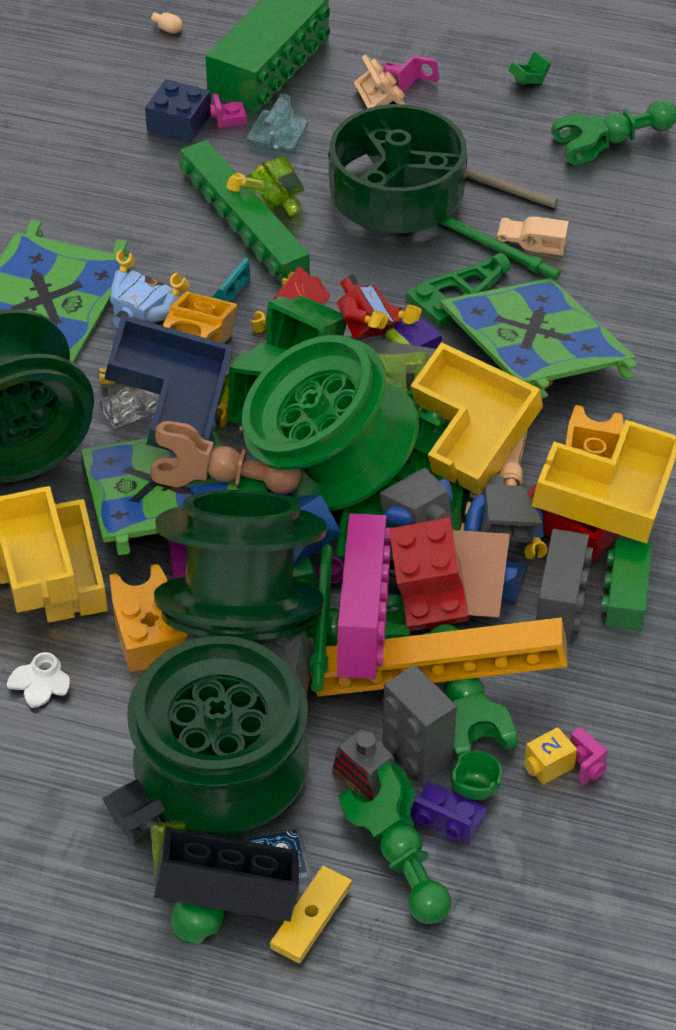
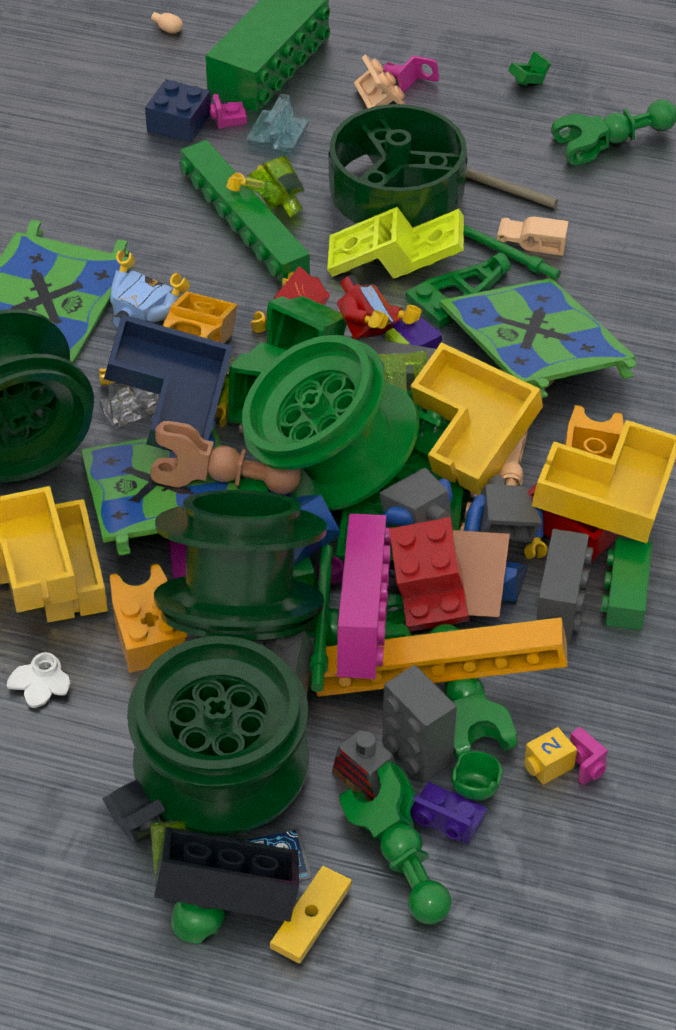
teal slope [211,257,250,302] -> none
none -> neon yellow bracket [327,207,464,279]

